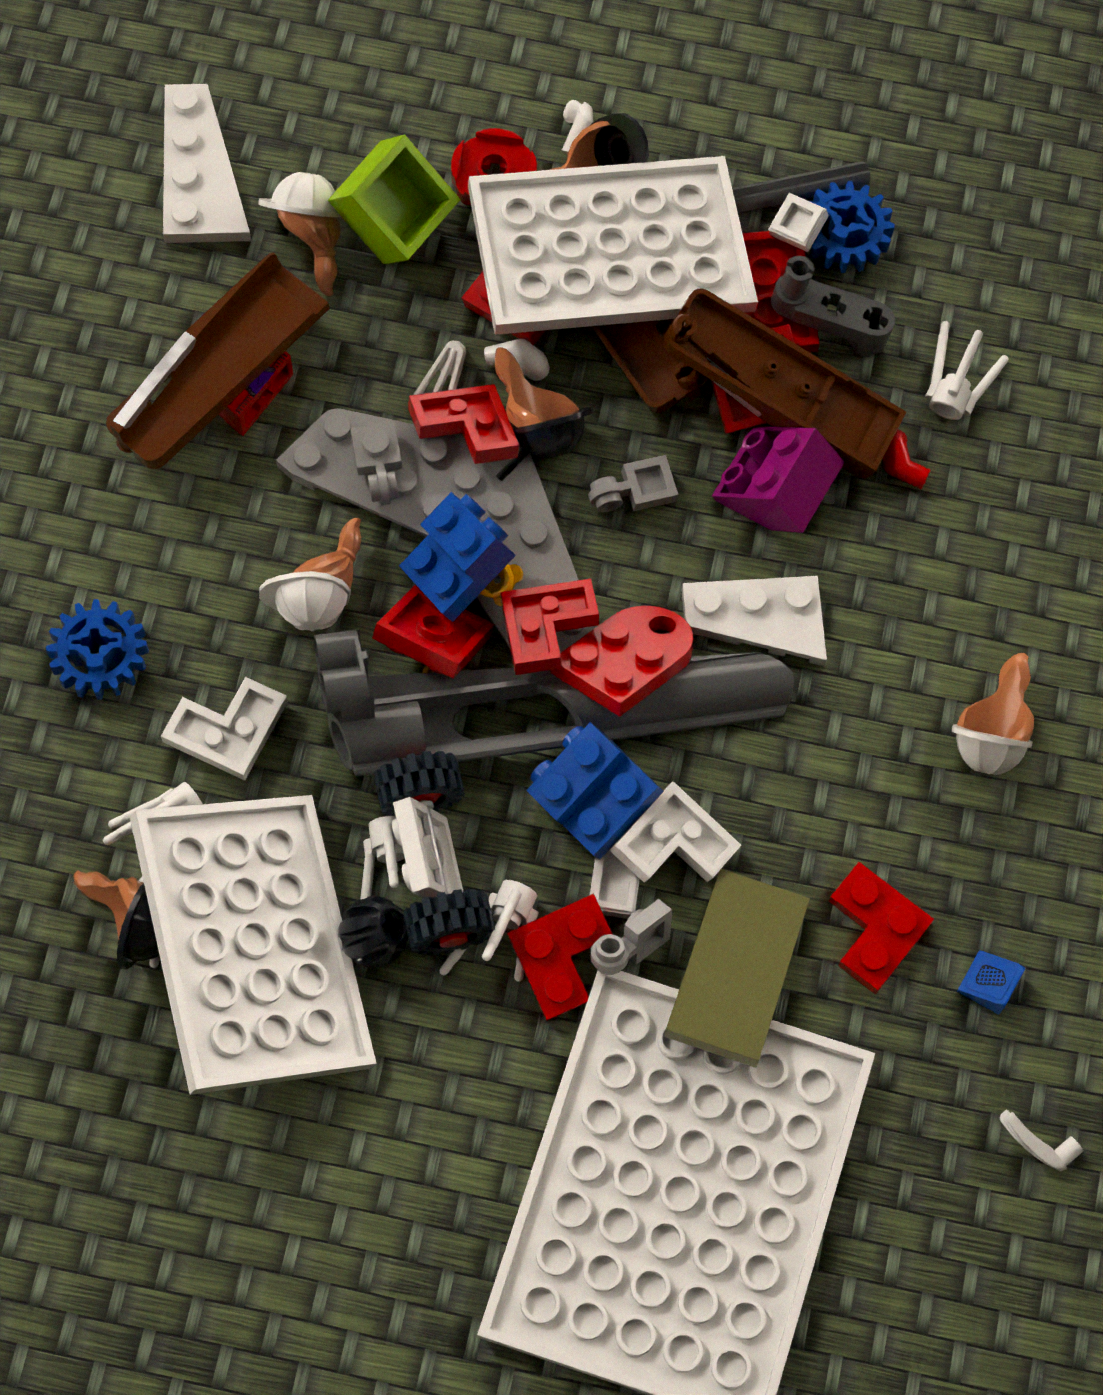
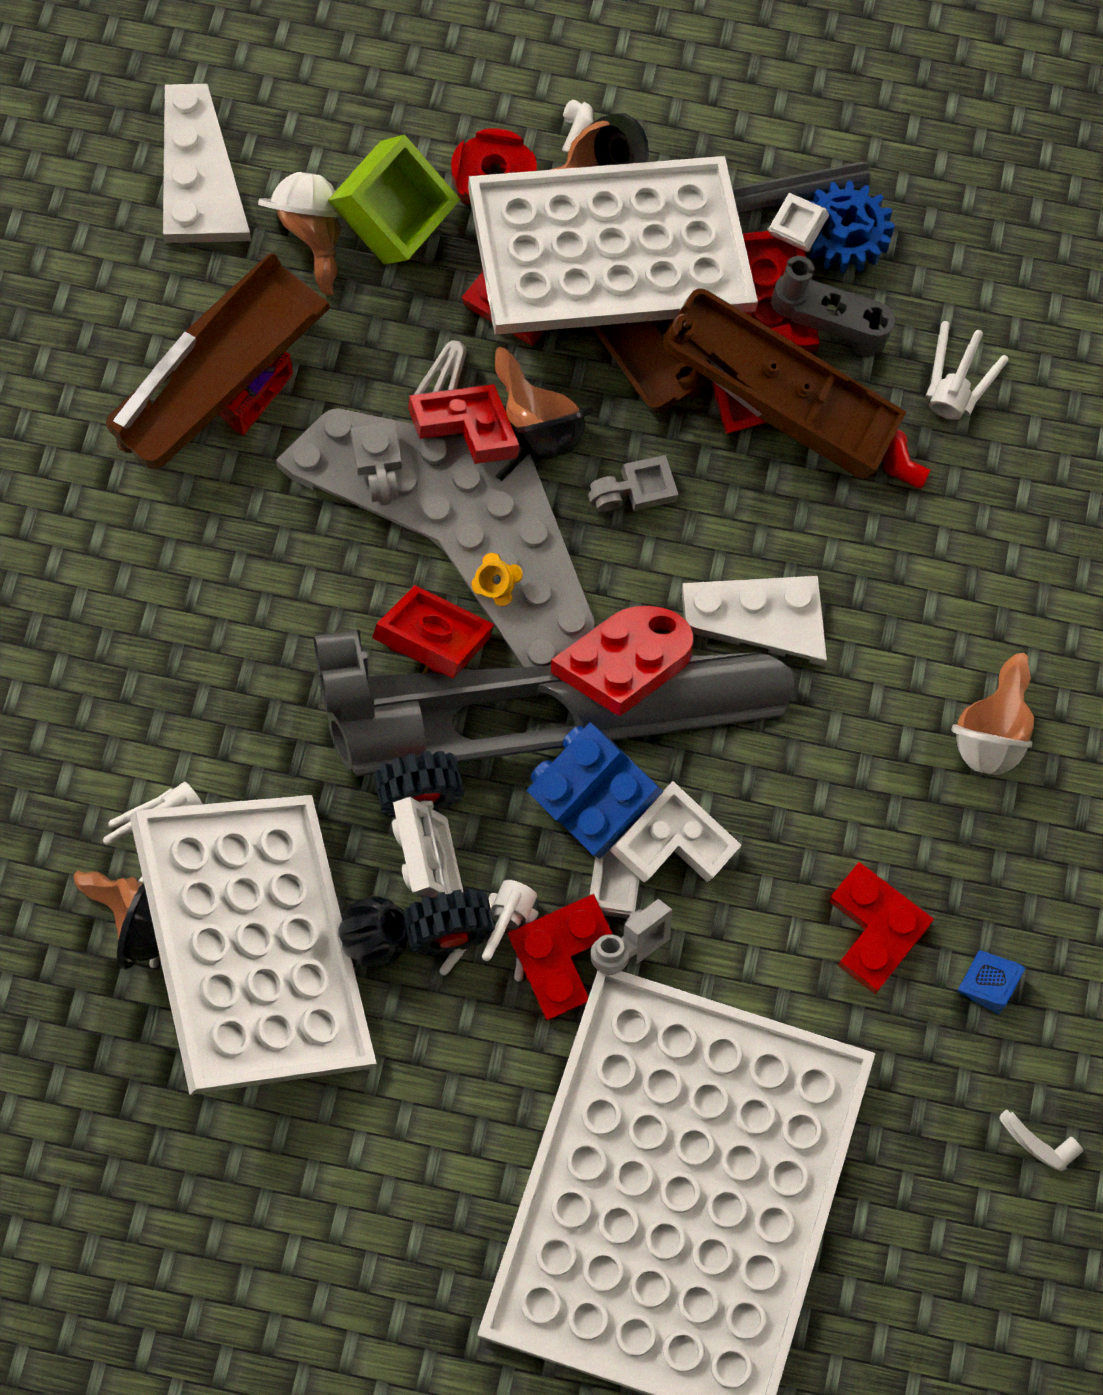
blue gear [46,599,149,700] -> none
white plate [161,677,288,780] -> none
white piece [259,518,361,632] -> none
white plant [360,816,405,899] -> none
blue plate [399,492,516,622] -> none
white arm [484,339,550,381] -> none
red plate [500,579,599,675] -> none
olive tile [664,869,810,1068] -> none
magenta slope [712,426,845,533] -> none

